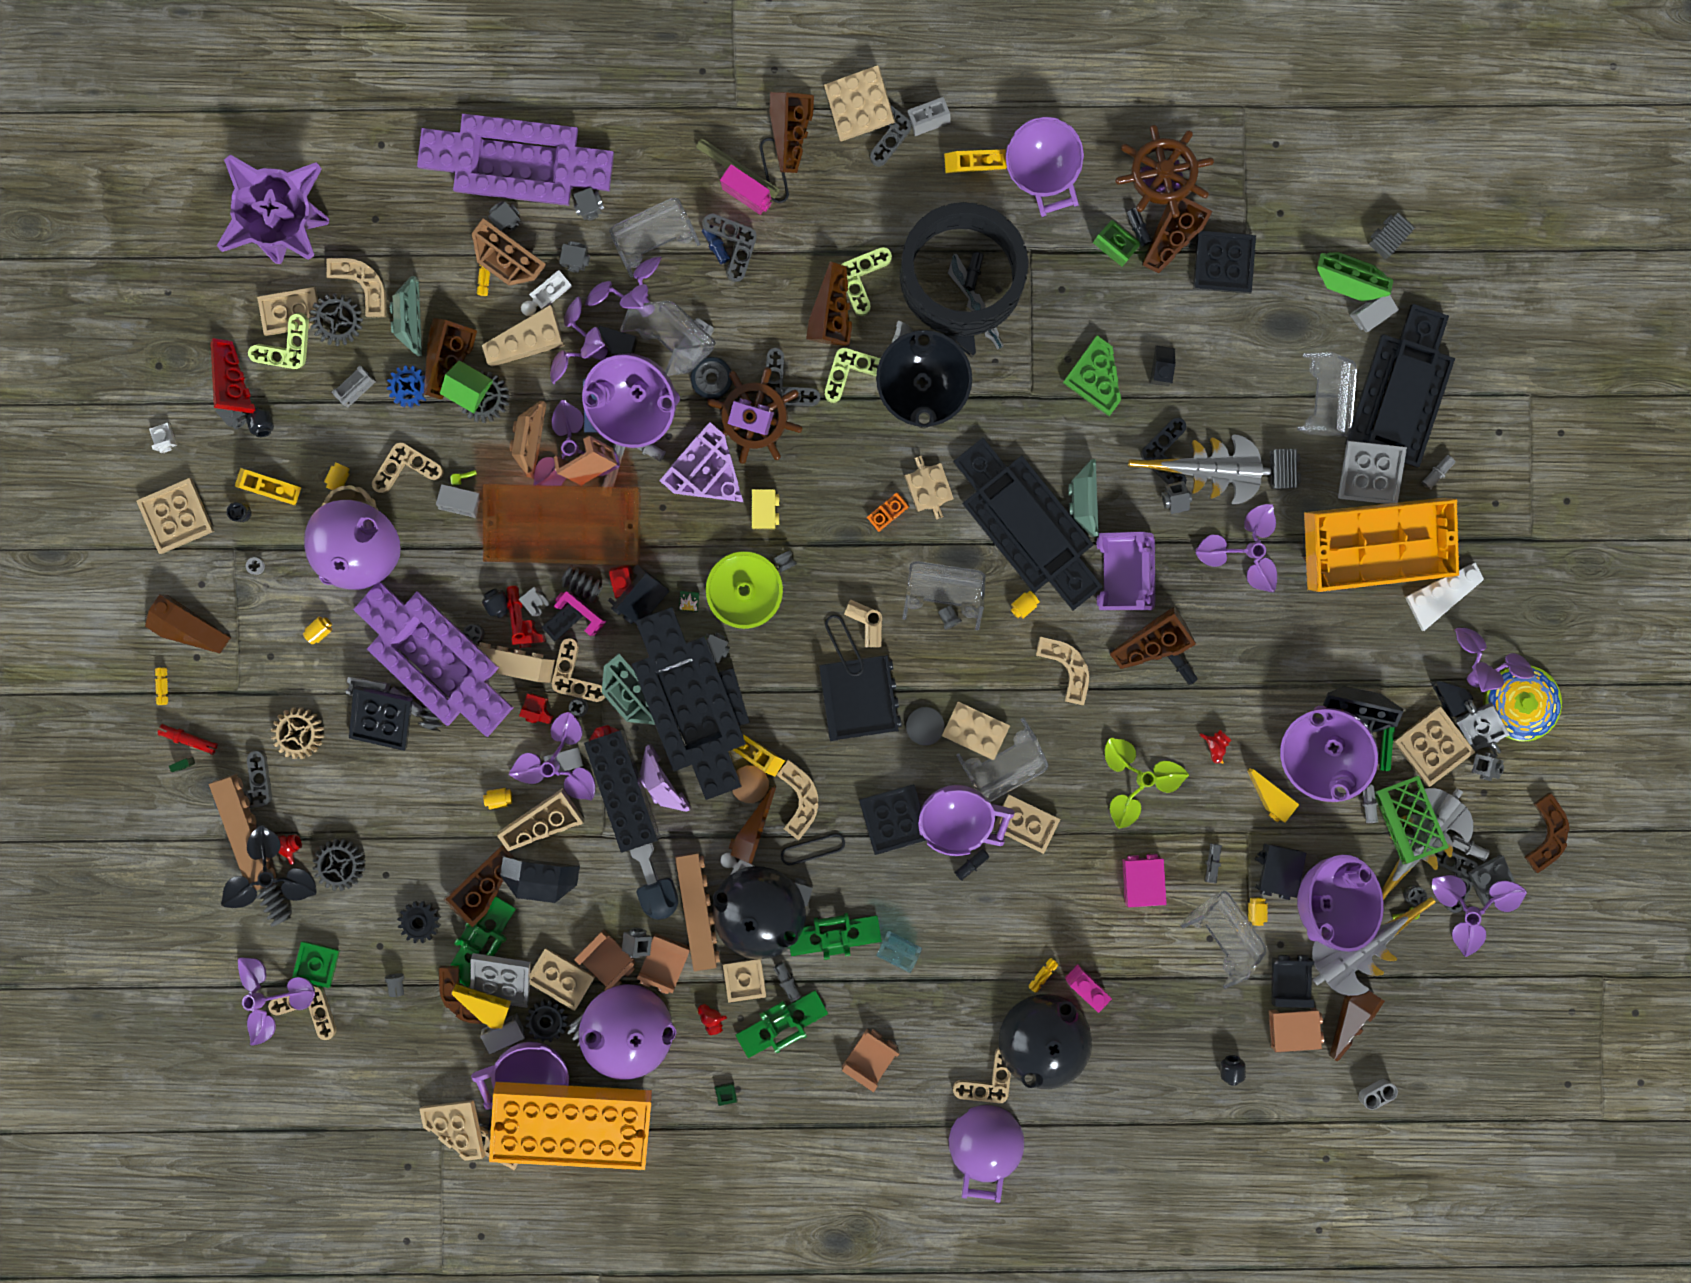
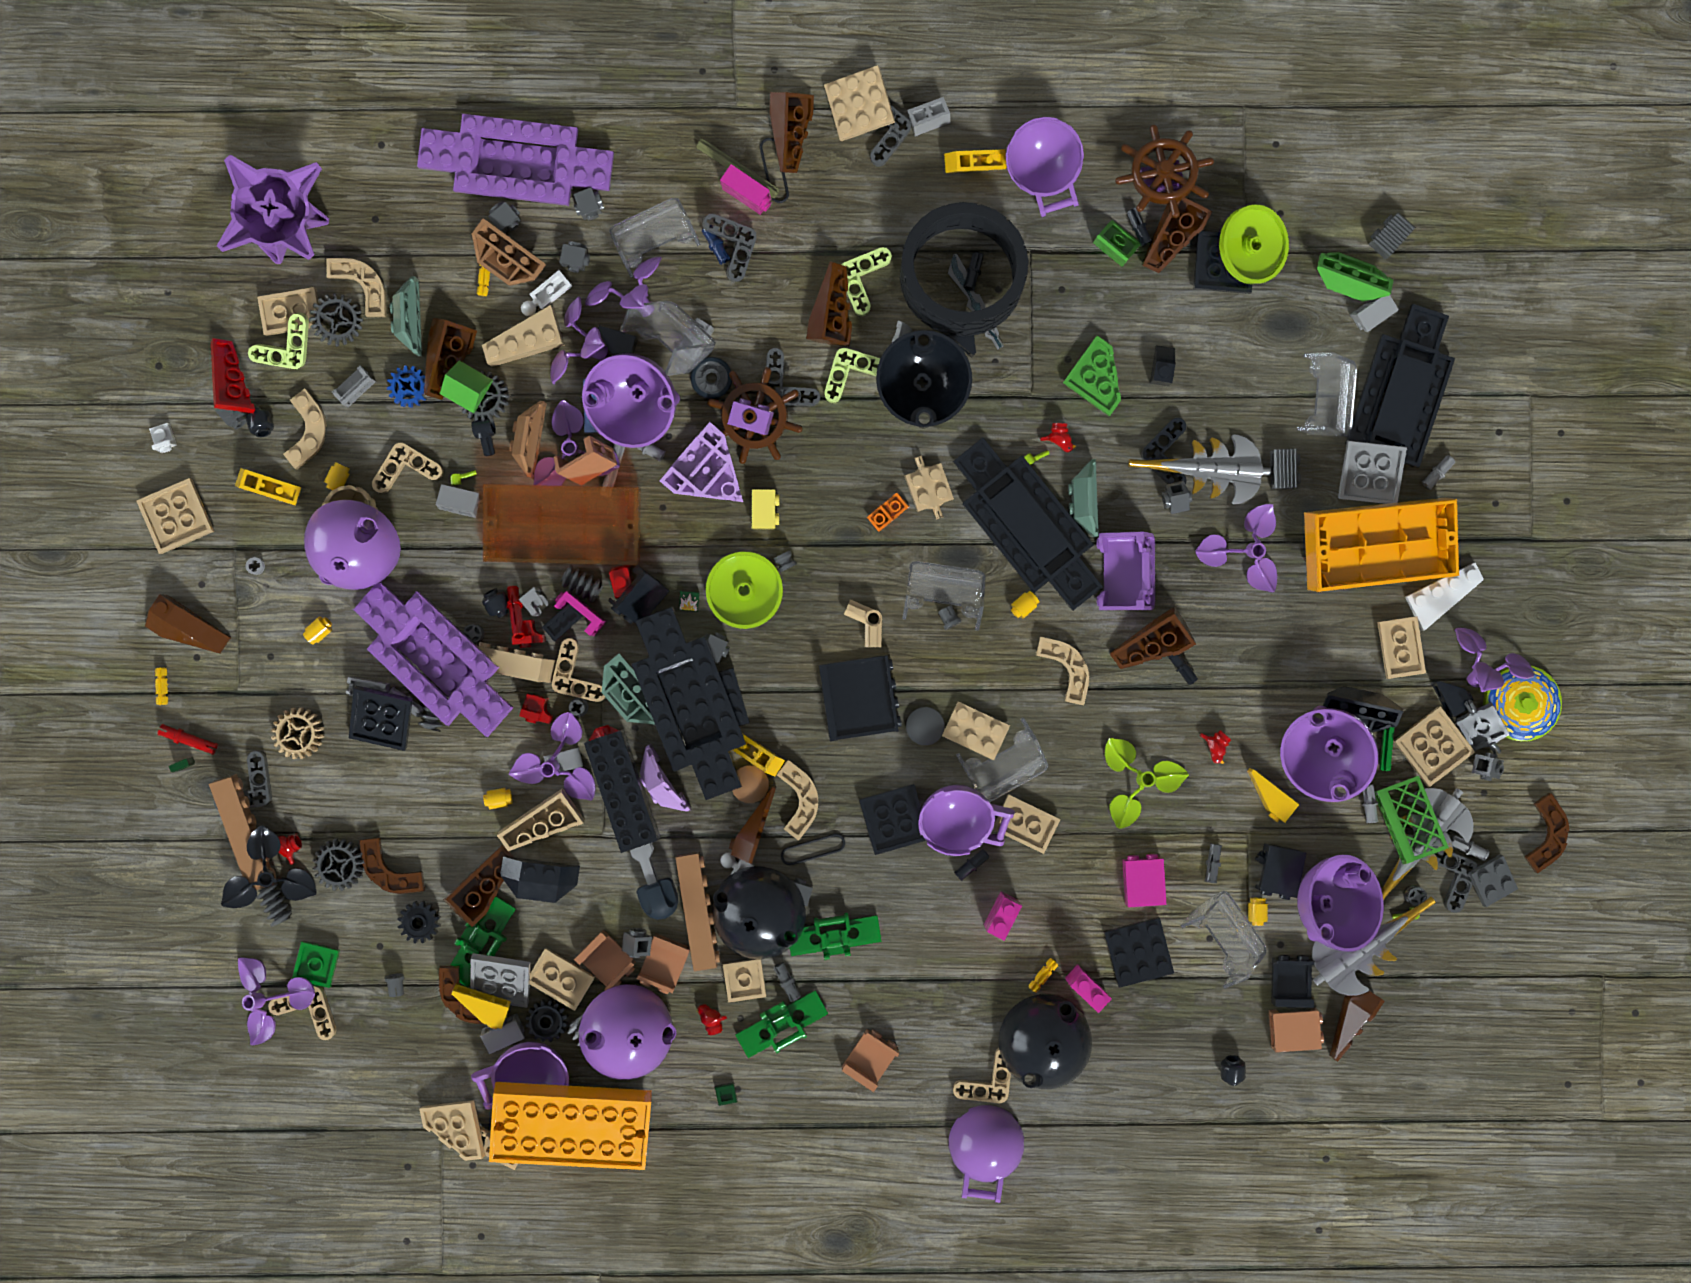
black wheel [226,502,252,523] -> none
black piece [825,615,864,676] -> none
clear light blue brick [876,931,922,973] -> none
light grey beam [1358,1079,1398,1110] -> none
medium lavender plant [1432,875,1527,957] -> none
none -> tan plate [283,388,327,470]
none -> reddish brown plate [359,838,425,894]
none -> black axle [471,418,496,456]
none -> dark pink brick [984,891,1022,941]
none -> lime hand [1024,450,1050,465]
none -> red animal [1040,423,1076,452]
none -> black plate [1104,917,1174,988]
none -> lime dish [1219,205,1289,284]
none -> tan plate [1377,616,1426,679]

